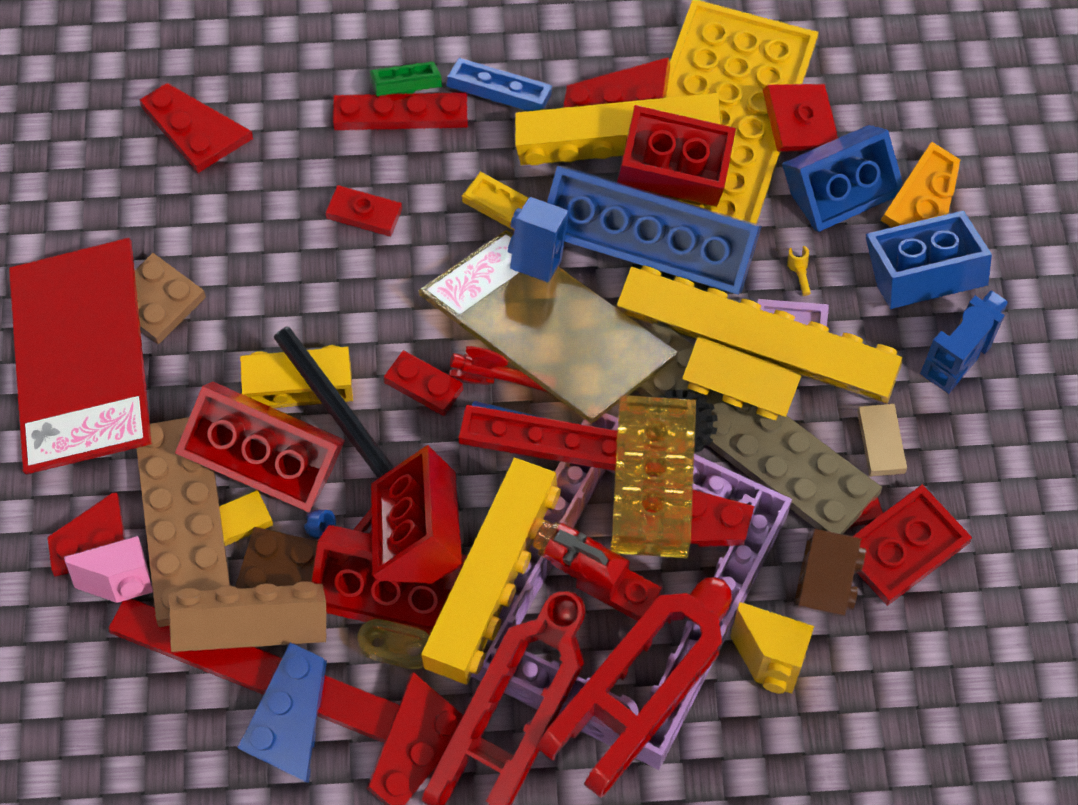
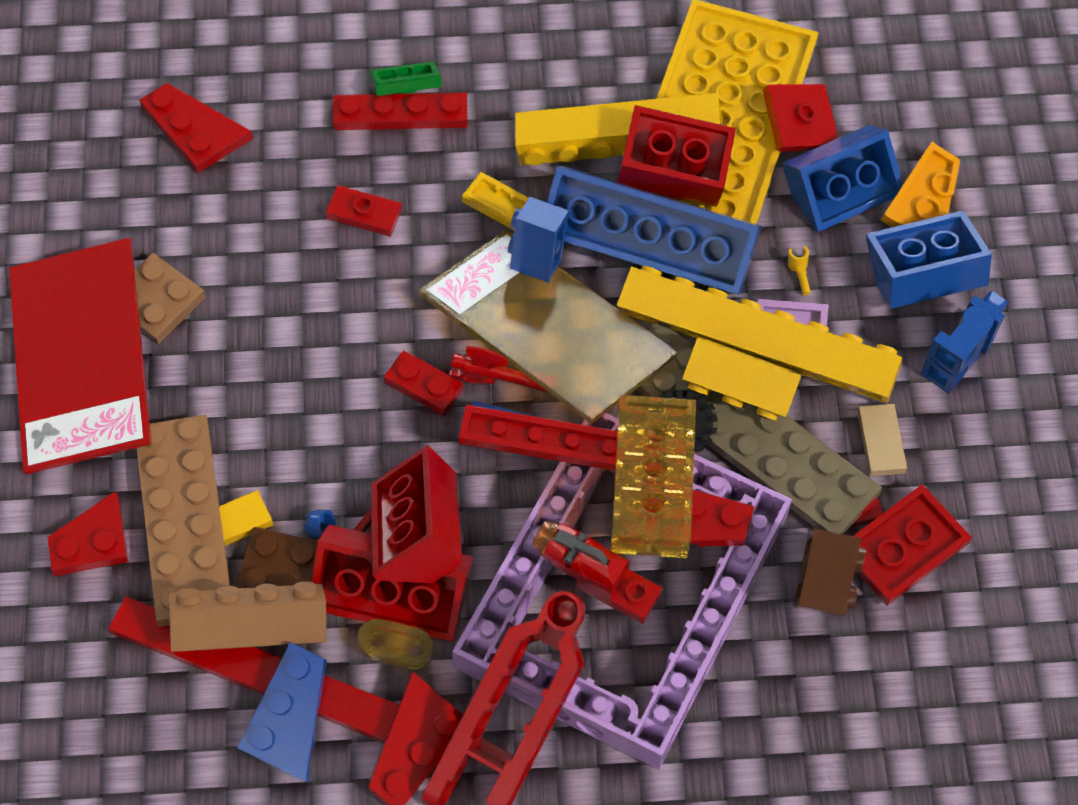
bright pink slope [64,536,153,603] -> none
red slope [175,381,345,513] -> none
yellow brick [240,345,353,408] -> none
black axle [274,326,394,479] -> none
yellow brick [421,457,561,685] -> none
blue plate [446,58,552,112] -> none
red piece [537,577,732,798] -> none
red wing [563,57,670,108] -> none
yellow slope [730,602,814,694] -> none

